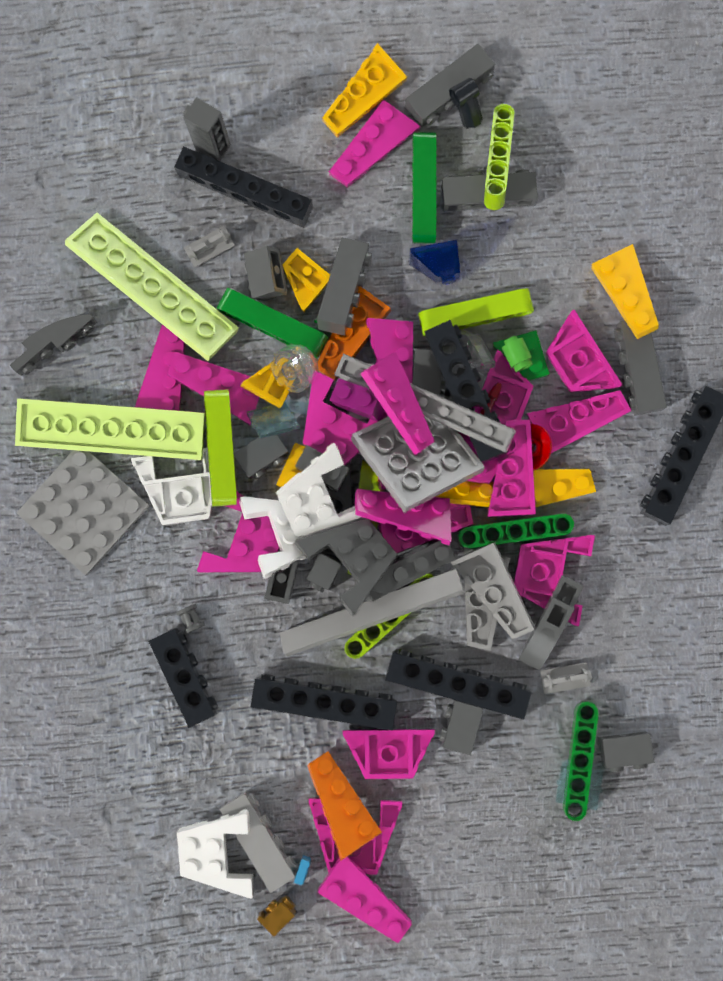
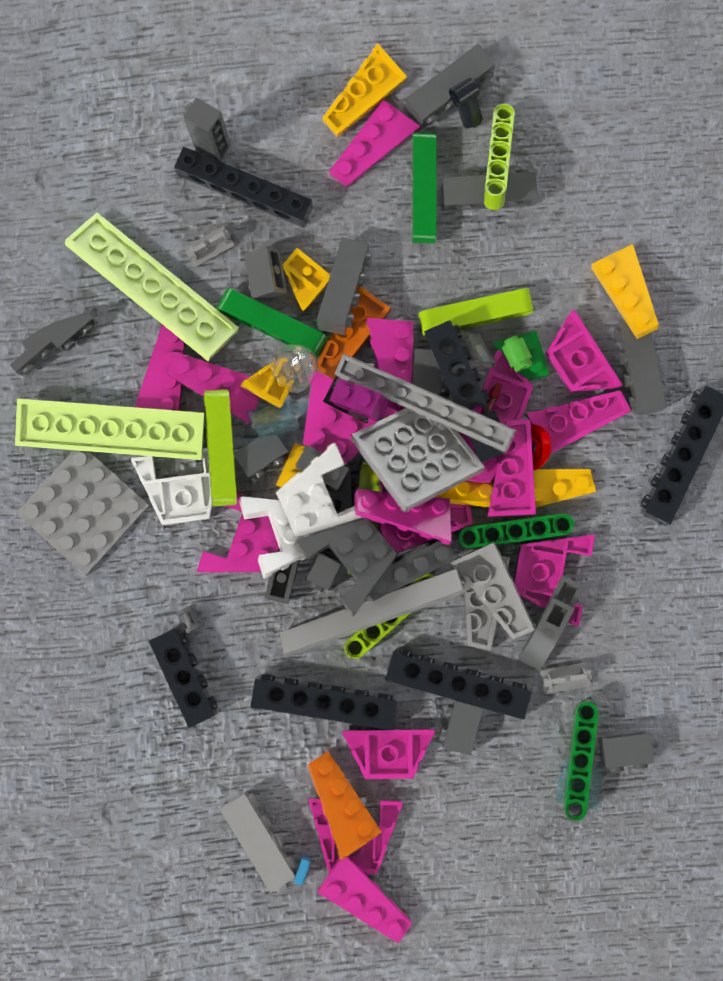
white wing [177,809,254,898] -> none
pearl gold brick [257,896,296,937] -> none
dark pink wing [361,351,435,455] -> none
clear blue slope [408,240,460,284] -> none

